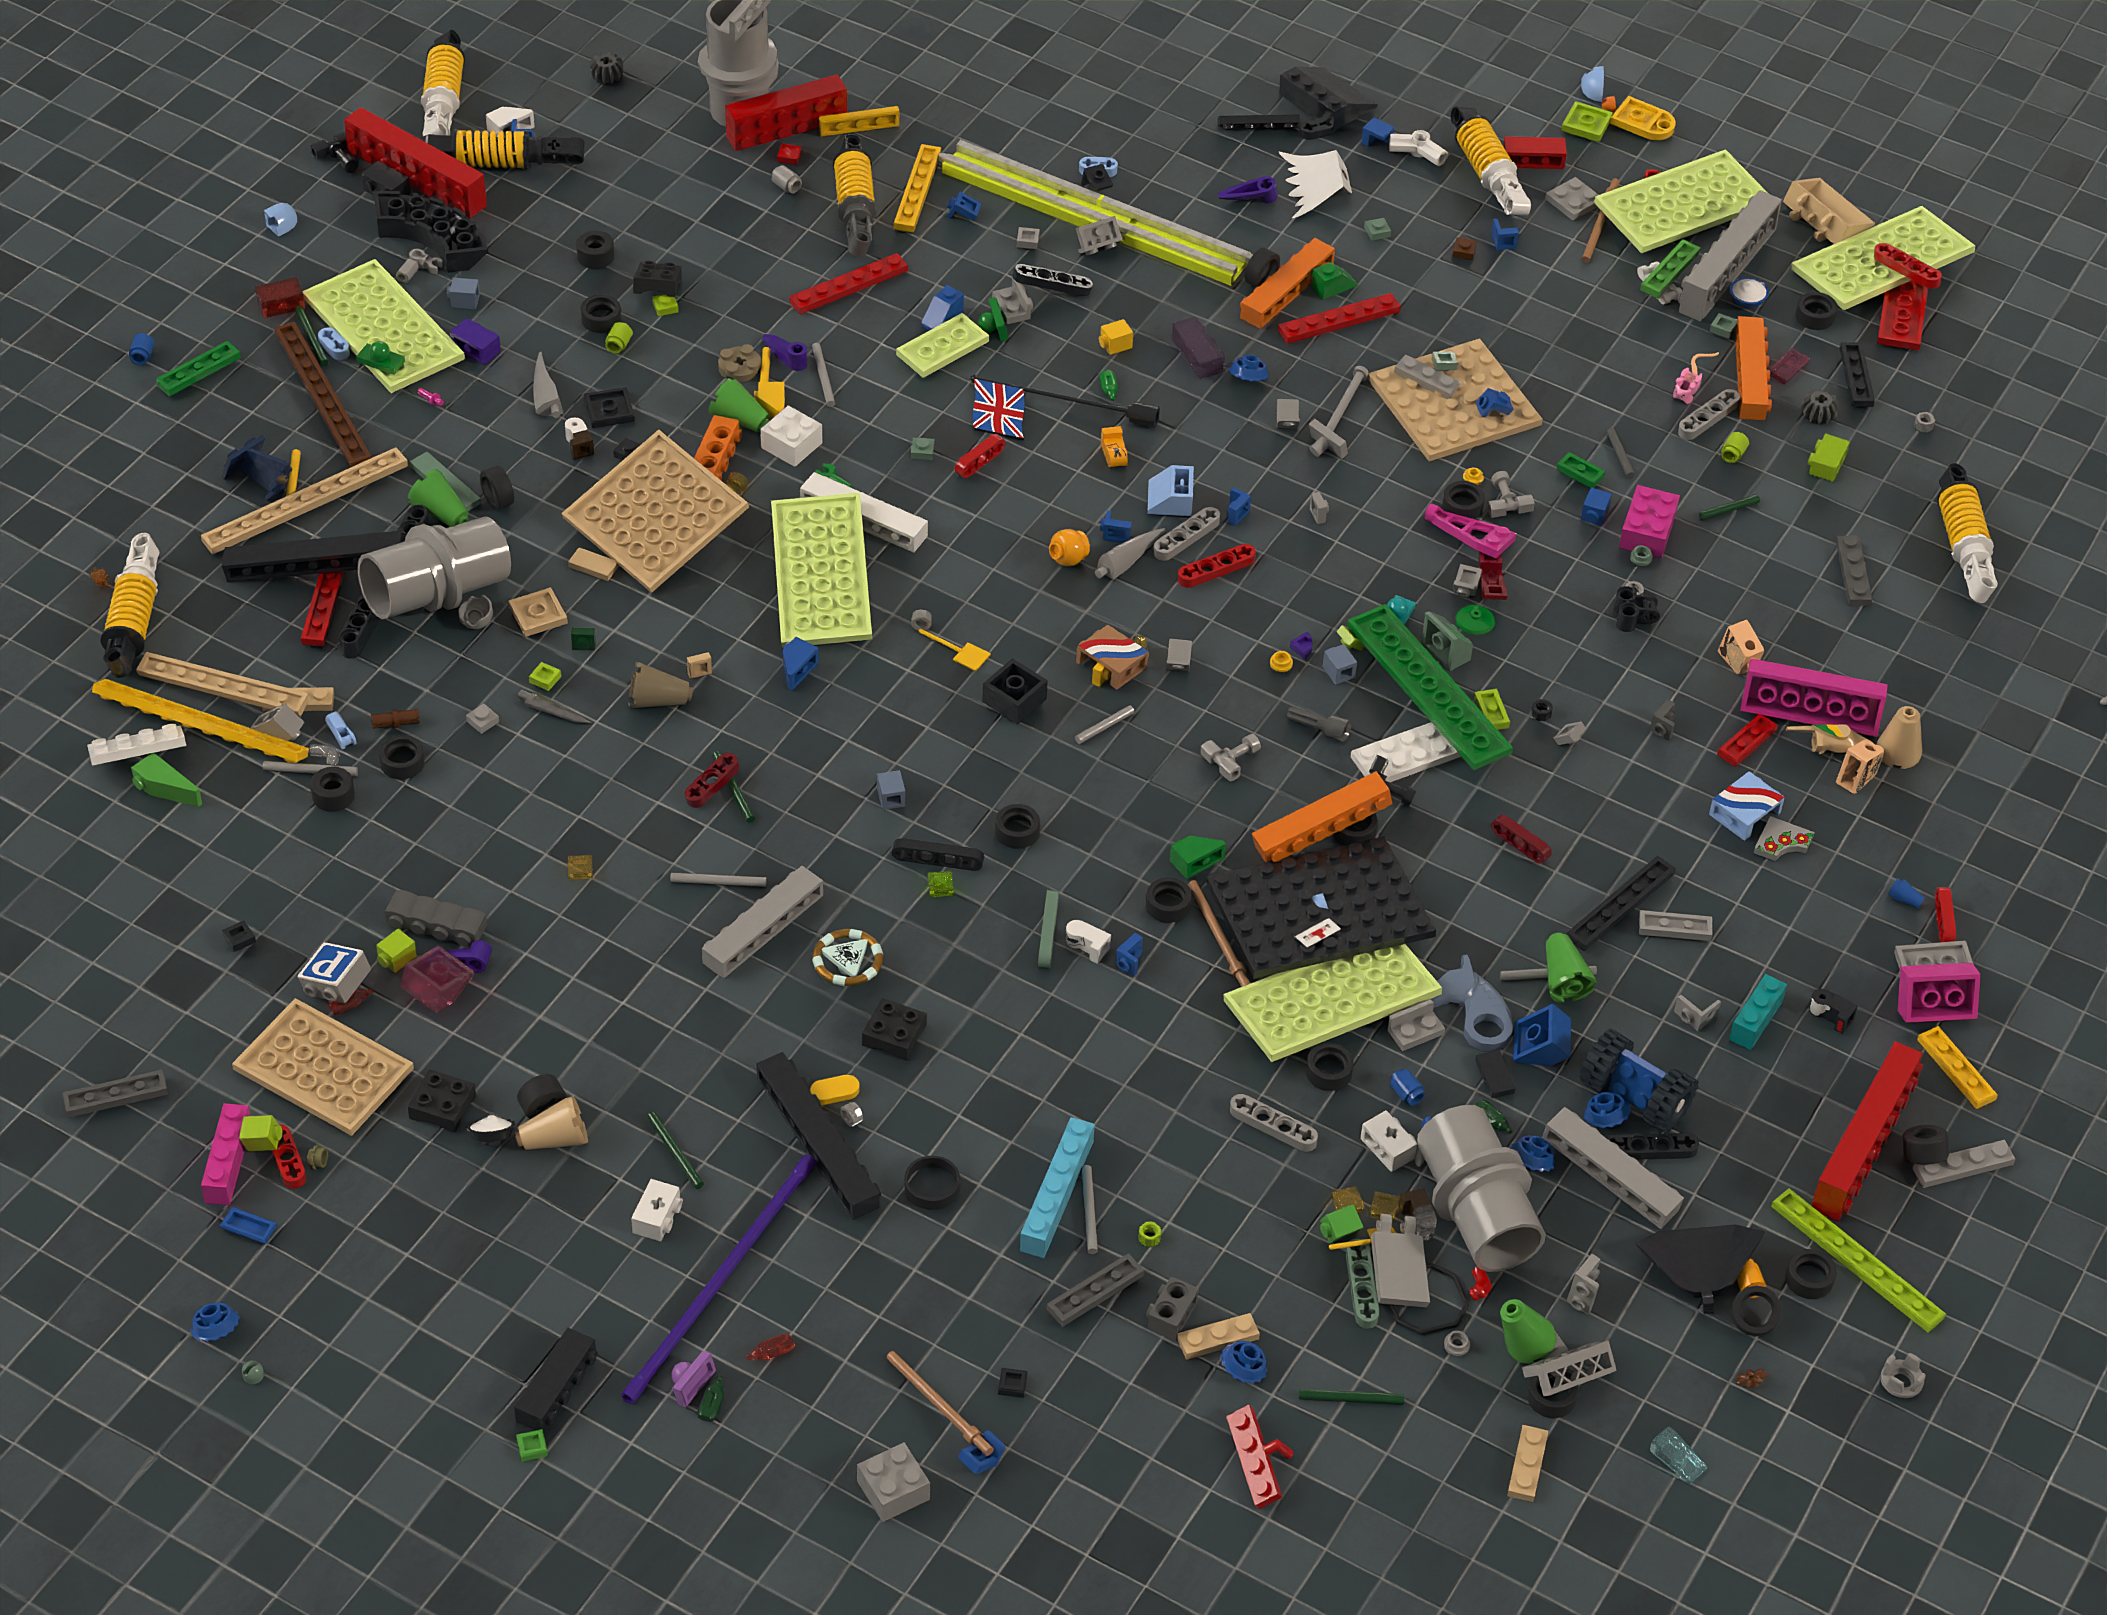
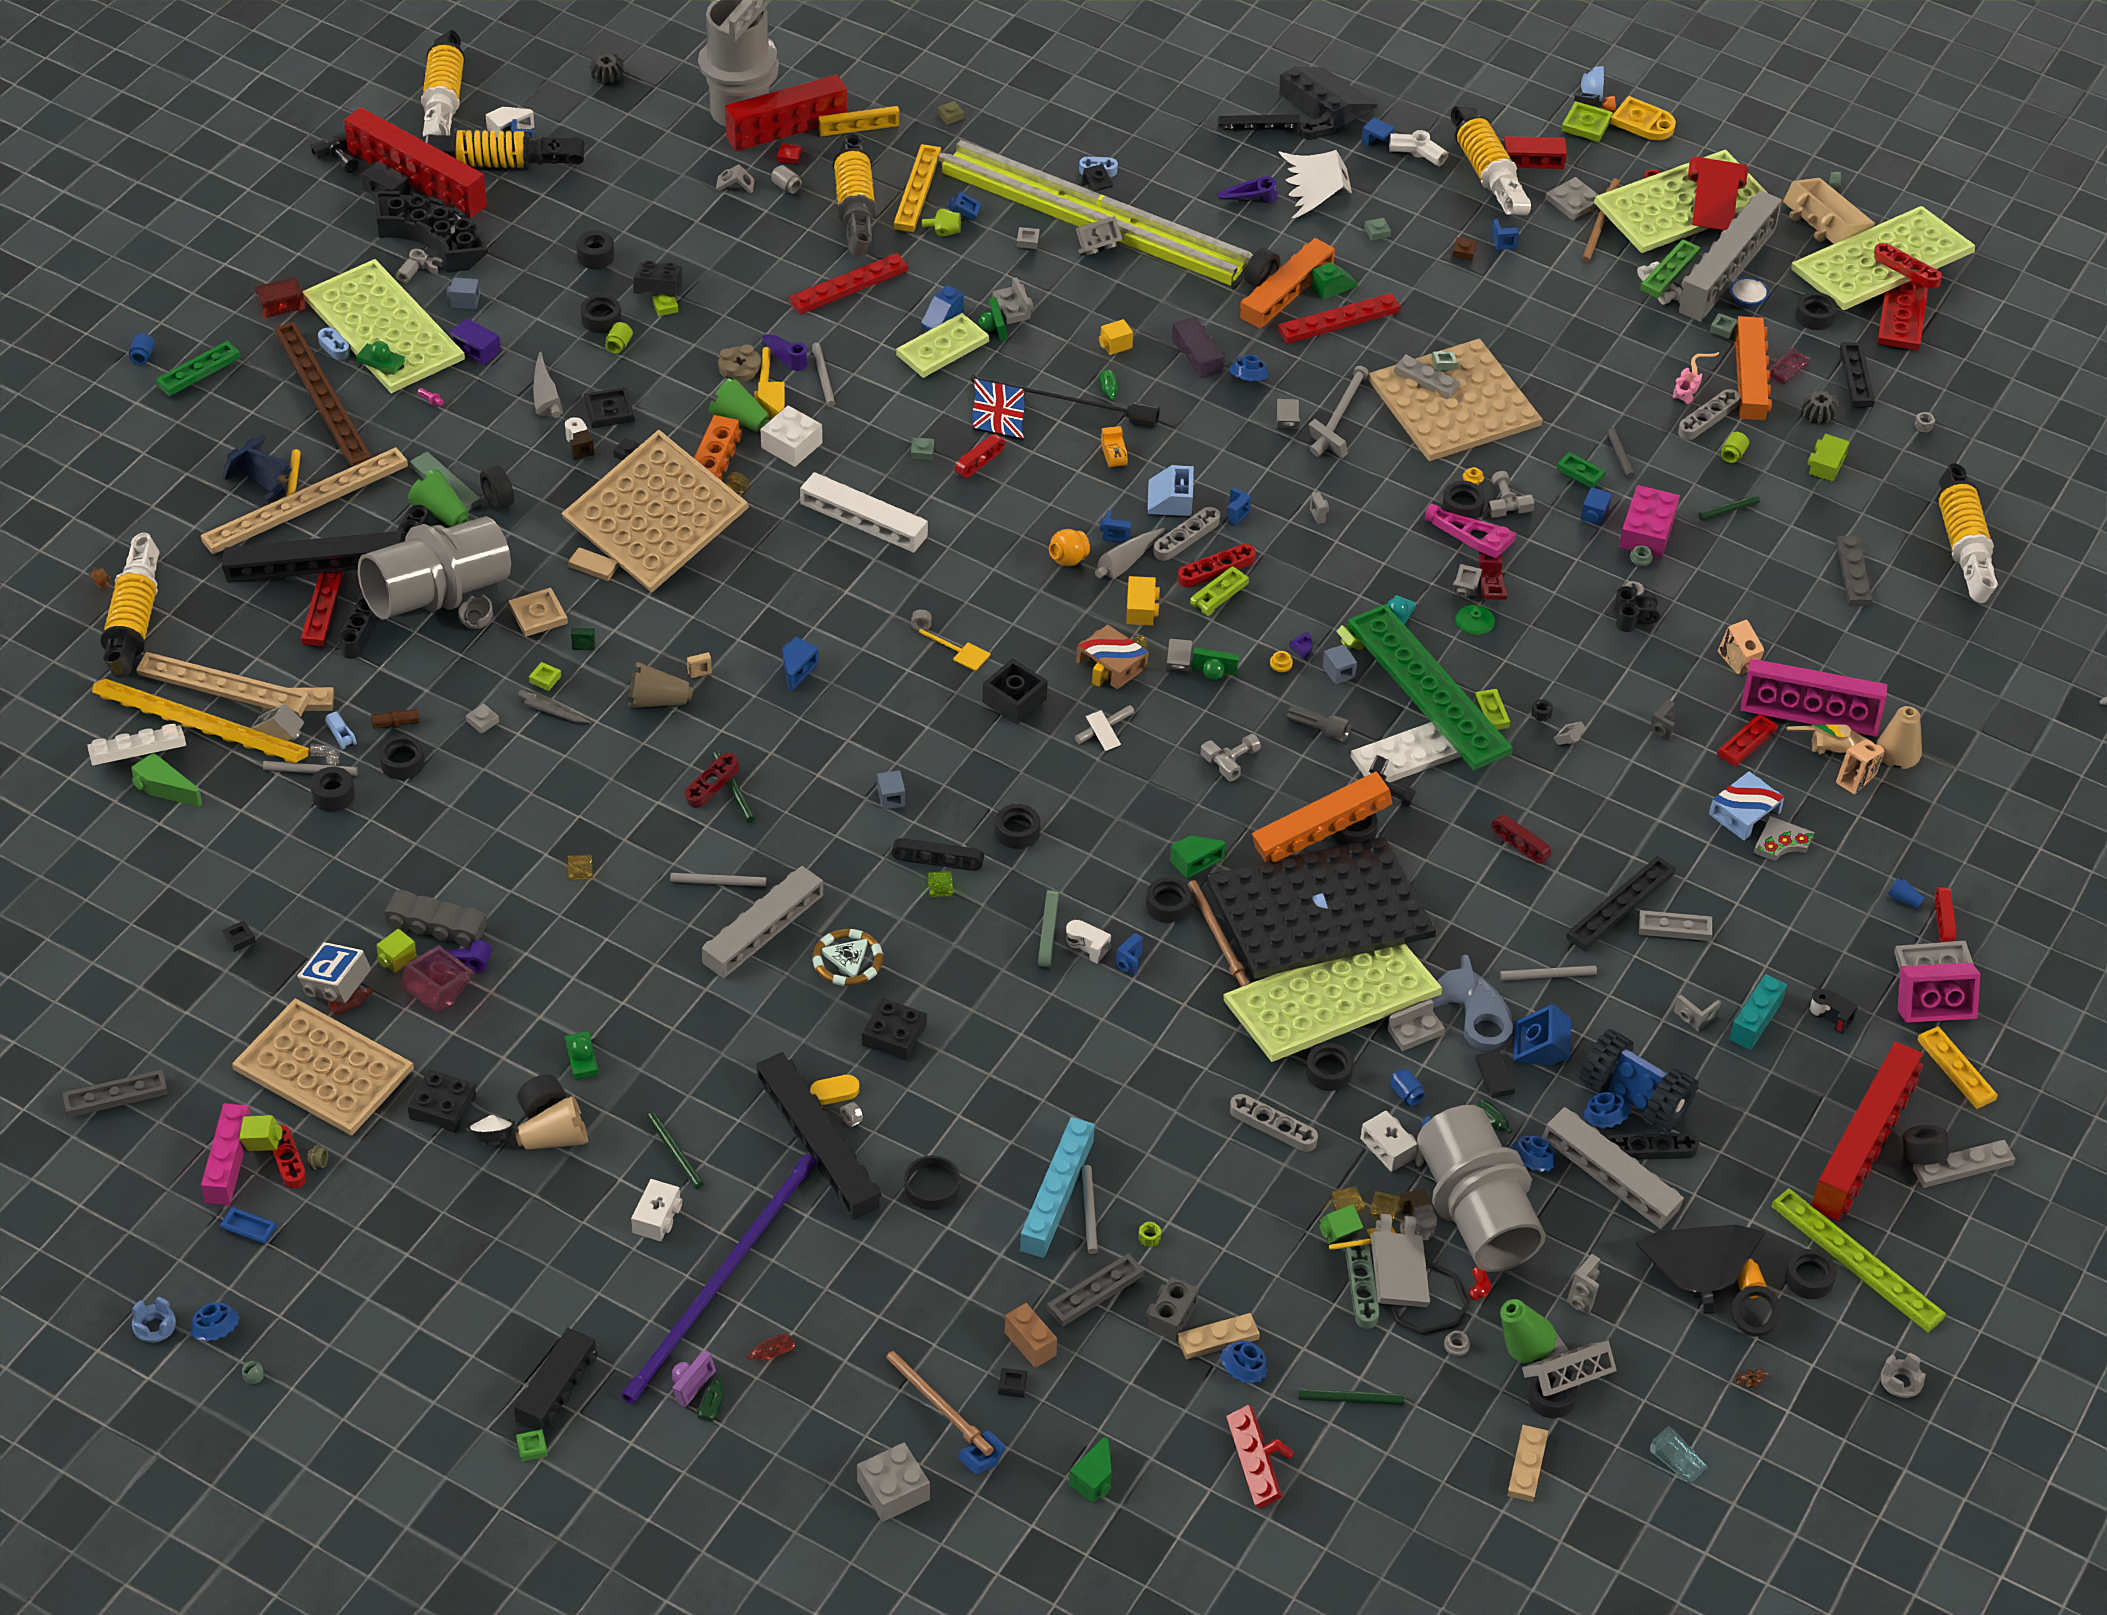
light blue brick [264,203,297,236] -> none
dark green bar [295,306,329,366] -> none
yellowish green plate [771,492,872,648] -> none
green bar [815,463,853,488] -> none
black beam [1012,264,1093,296] -> none
white sticker [1295,918,1341,947] -> none
sand green slope [1421,611,1473,671] -> none
blue bracket [1476,388,1514,417] -> none
bright green cone [1546,933,1597,1002] -> none
none -> medium blue piece [132,1297,176,1343]
none -> green tile [564,1031,599,1079]
none -> light grey bracket [716,164,755,194]
none -> lime piece [922,209,961,236]
none -> olive plate [937,101,964,125]
none -> medium nougat brick [1005,1303,1057,1368]
none -> green slope [1069,1436,1112,1503]
none -> white sticker [1086,710,1121,751]
none -> yellow brick [1126,576,1160,626]
none -> lime plate [1190,566,1249,616]
none -> green tile [1192,647,1239,681]
none -> black plate [1574,92,1600,106]
none -> red piece [1688,157,1748,230]
none -> sand green axle [1829,171,1841,190]

